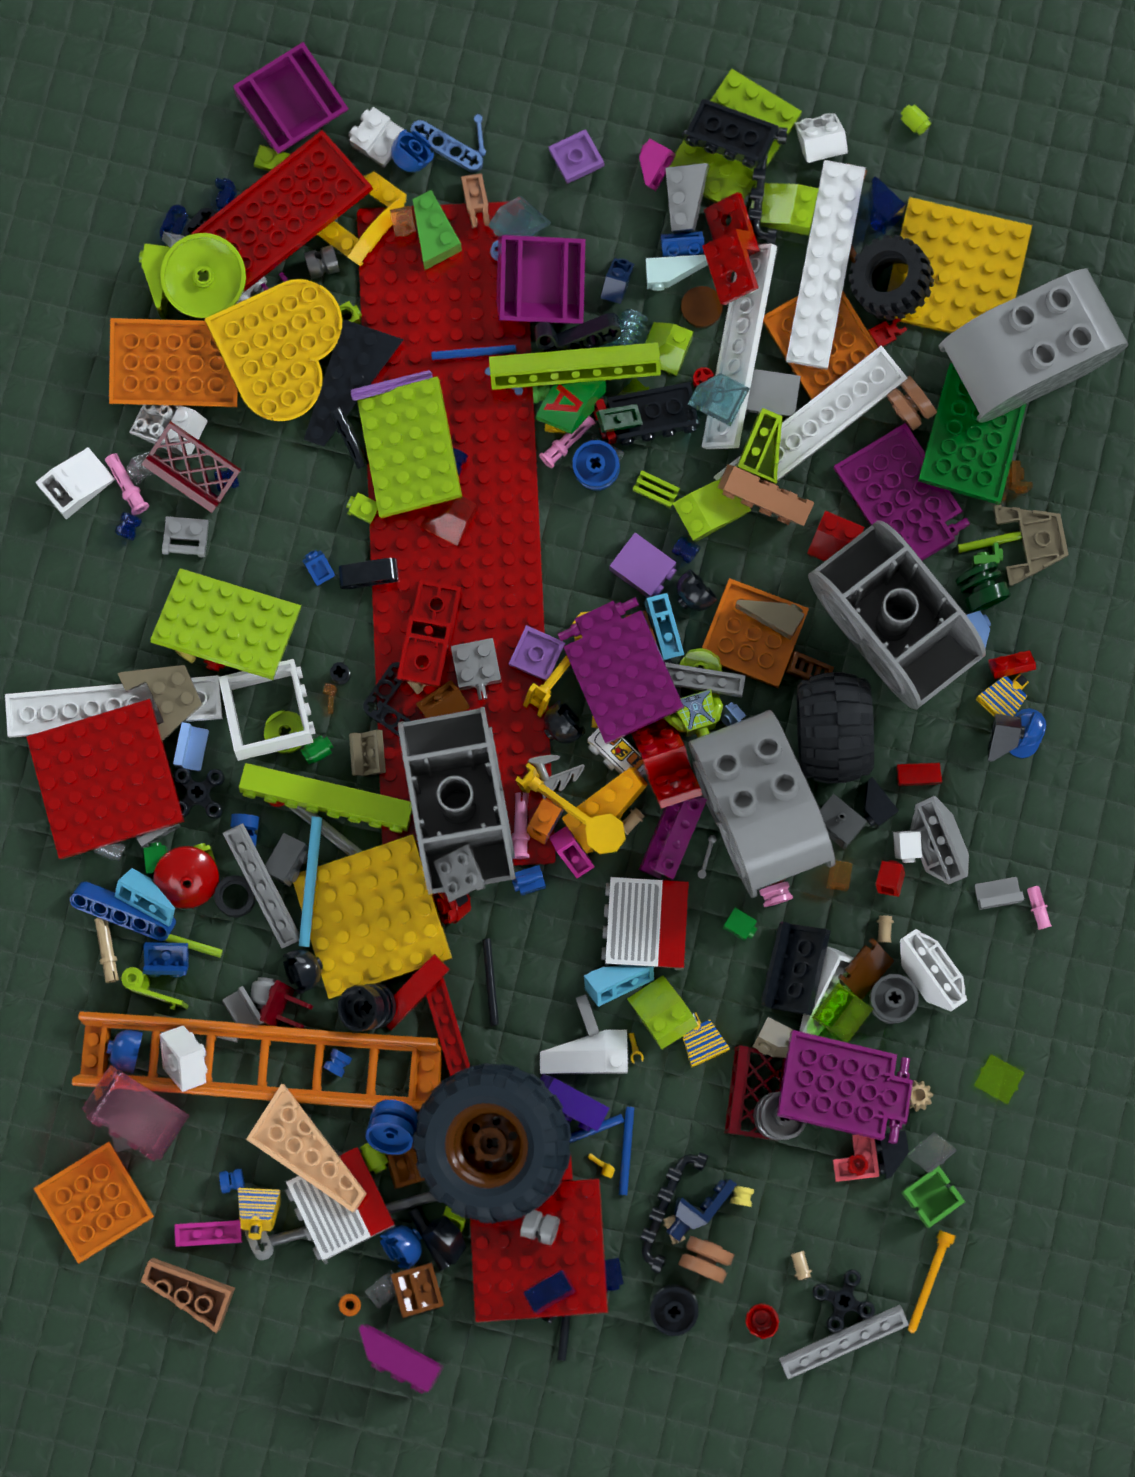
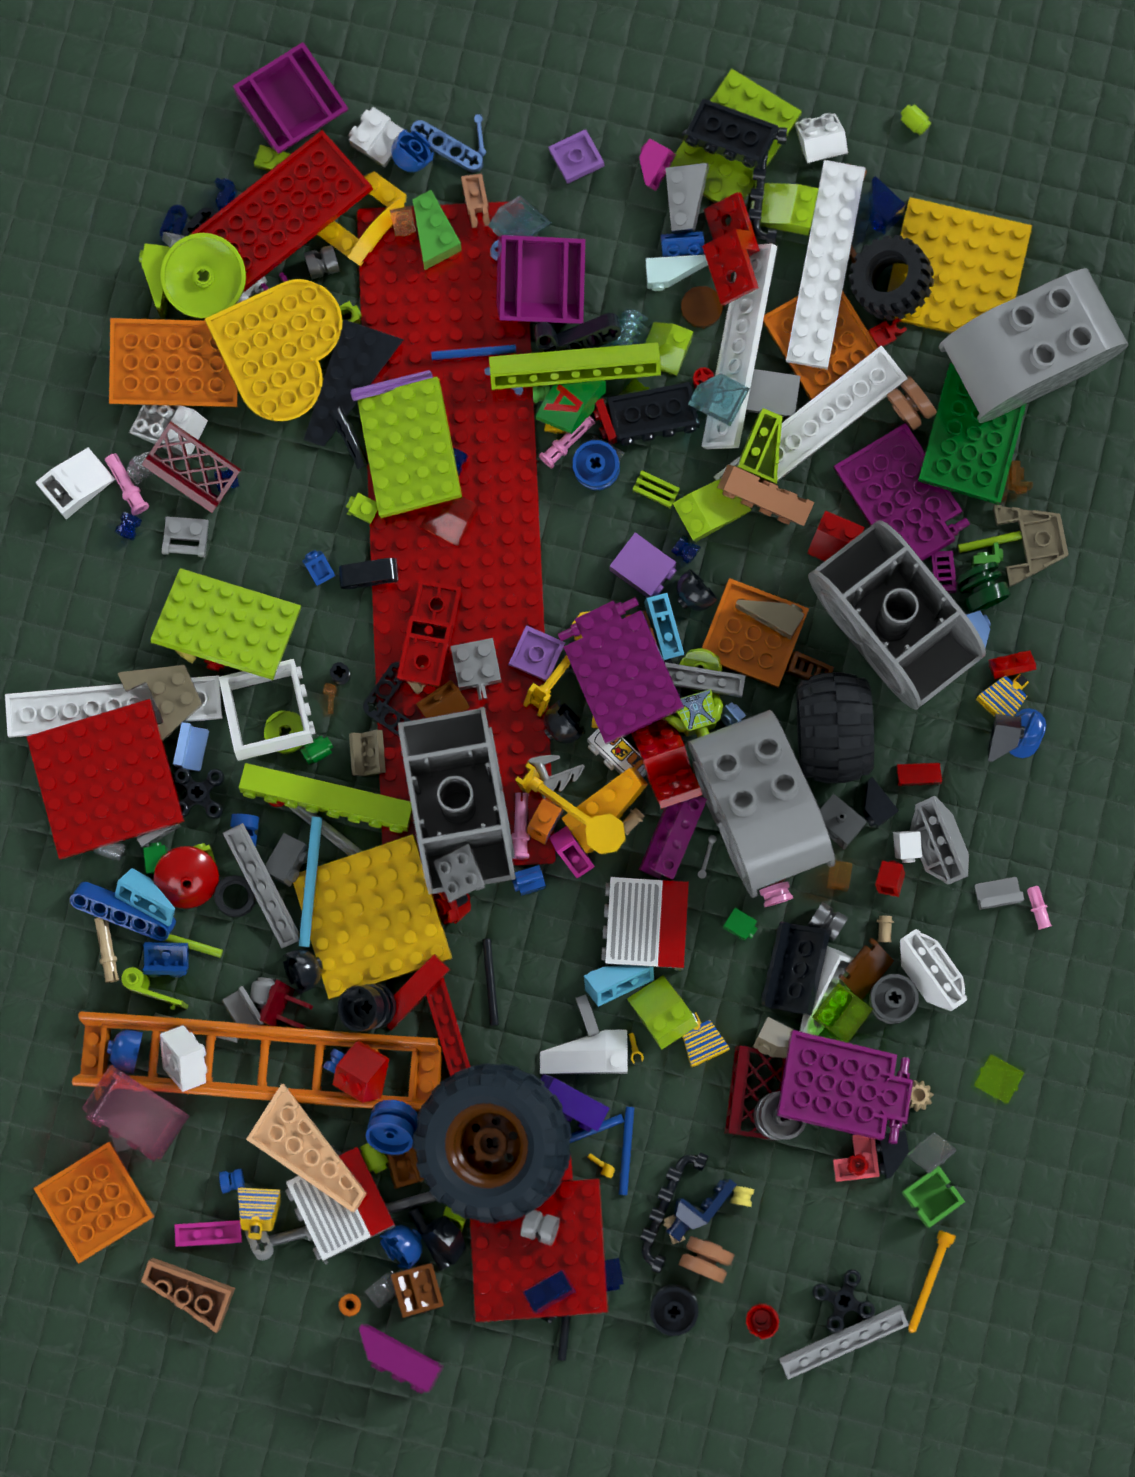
dark green plate [596,404,643,433] -> none
dark blue slope [601,258,634,304] -> none
tan pin [791,1251,812,1280] -> none
none -> red slope [333,1041,389,1103]
none -> flat silver wheel [808,902,848,942]
none -> magenta slope [931,551,957,594]

